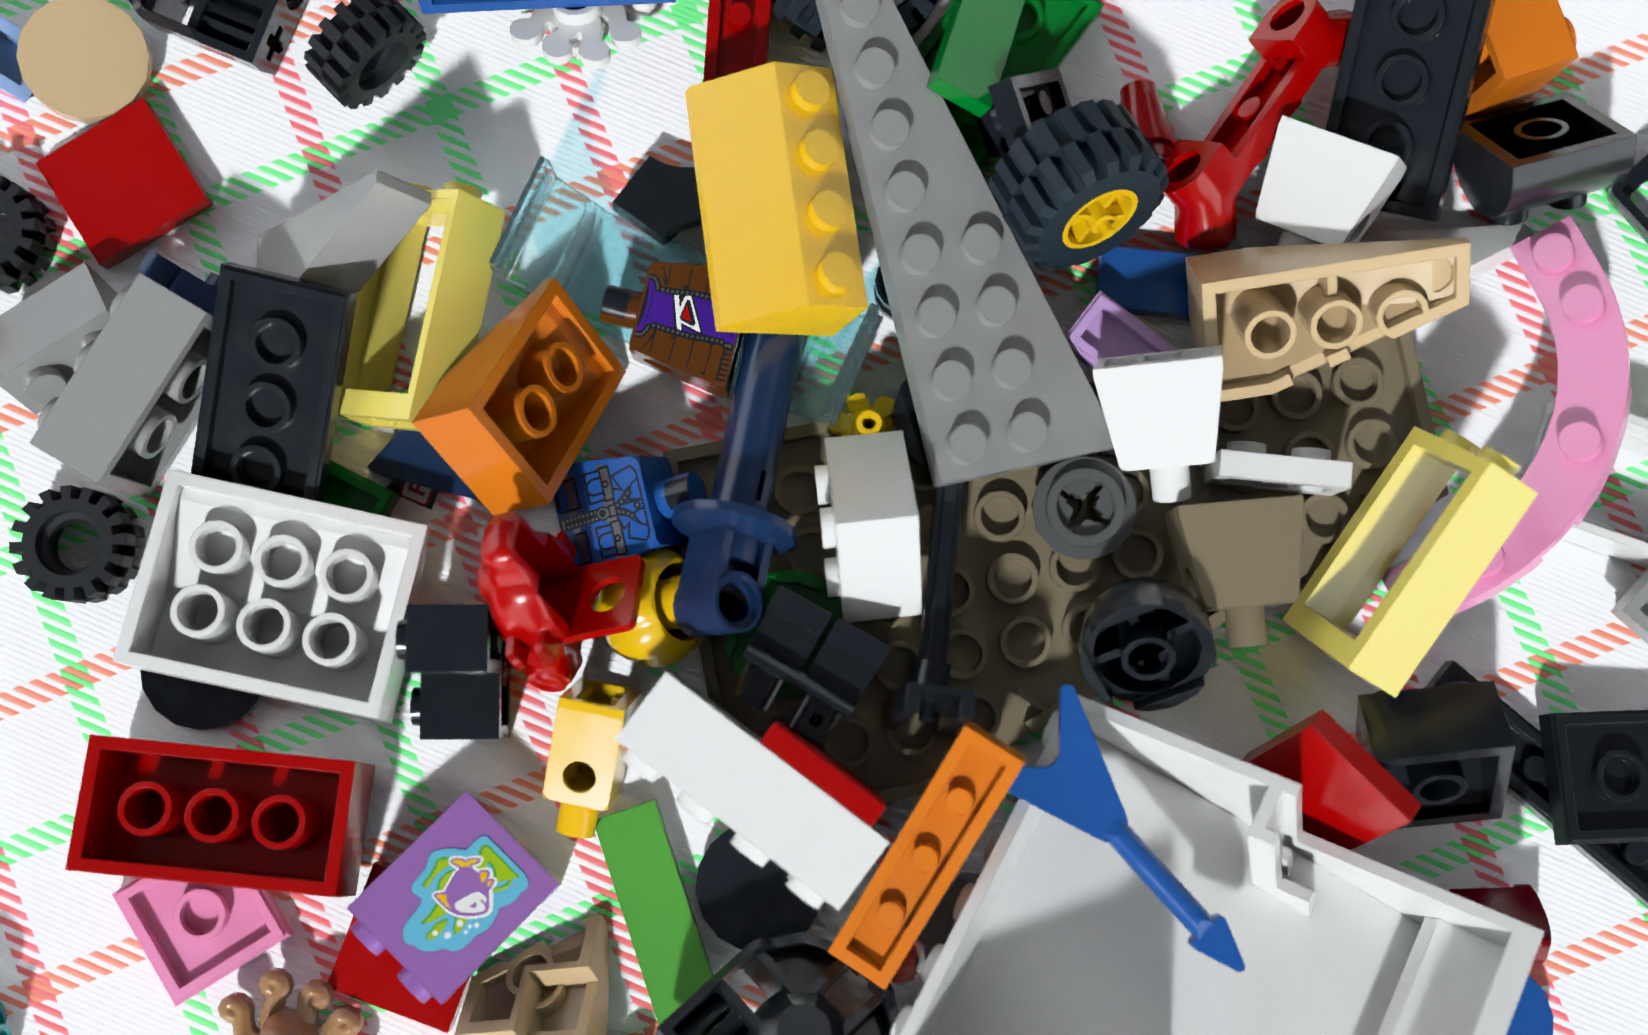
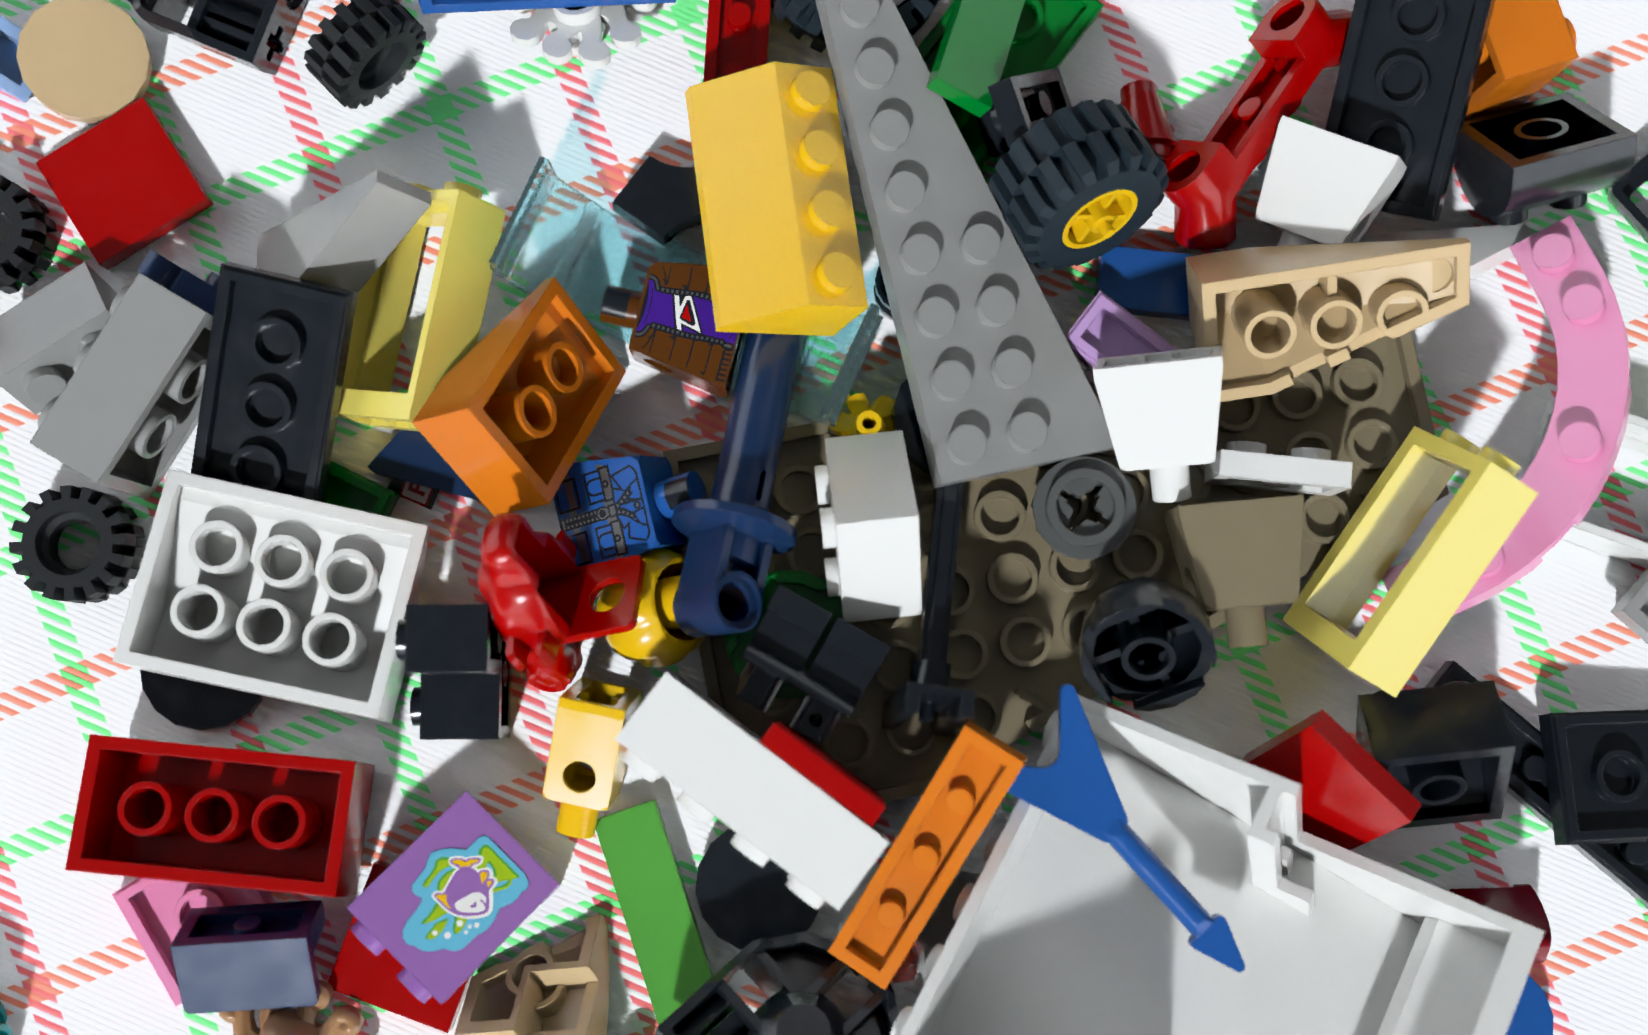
none -> panel [170,900,326,1014]

